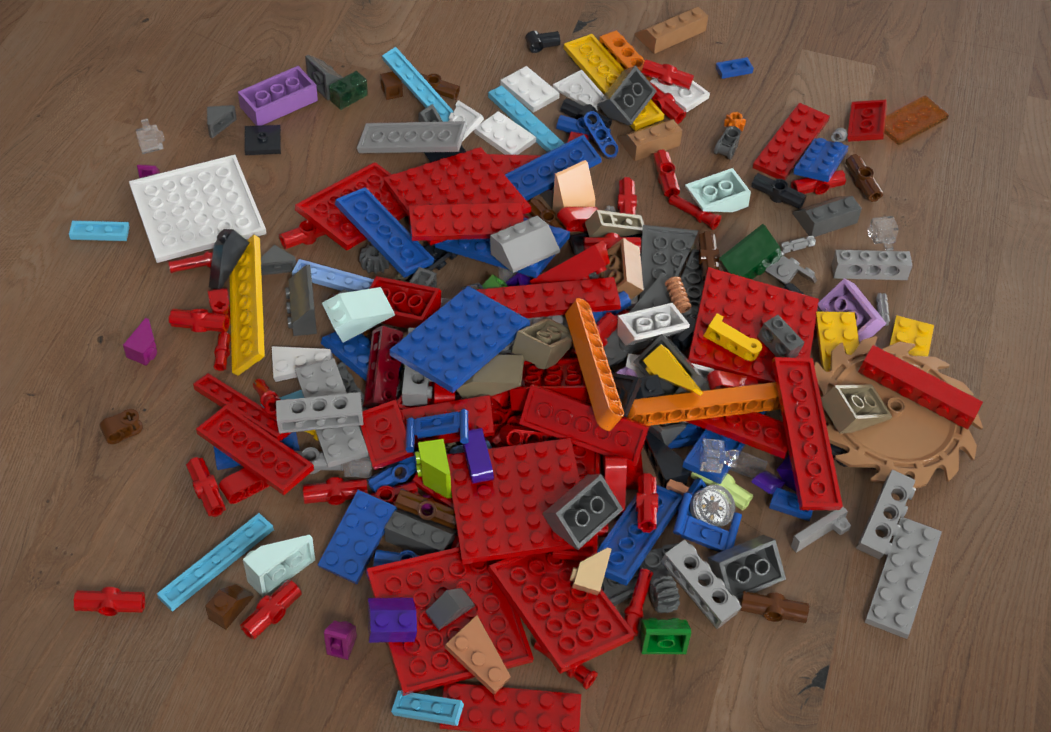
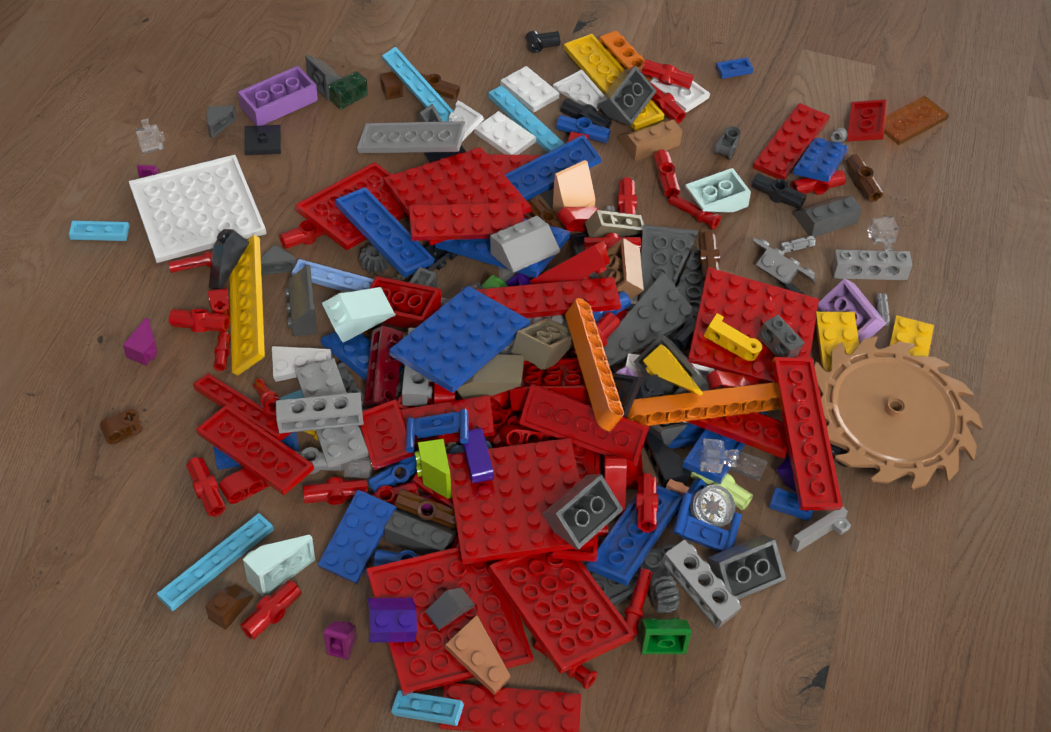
red piece [73,587,145,616] -> none
tan slope [570,548,612,595] -> none
blue beam [584,111,618,159] -> none
white slope [617,303,690,346] -> none
medium nougat slope [634,7,708,54] -> none
nougat piece [665,277,692,313] -> none
dark green slope [719,224,782,279] -> none
orange gear [724,112,746,131] -> none
reddish brown piece [740,591,809,623] -> none
dark purple slope [751,471,786,495] -> none
dark tan slope [821,384,892,434] -> none
light grey brick [856,470,916,559] -> none
red brick [858,345,983,430] -> none
light grey plate [865,517,942,639] -> none

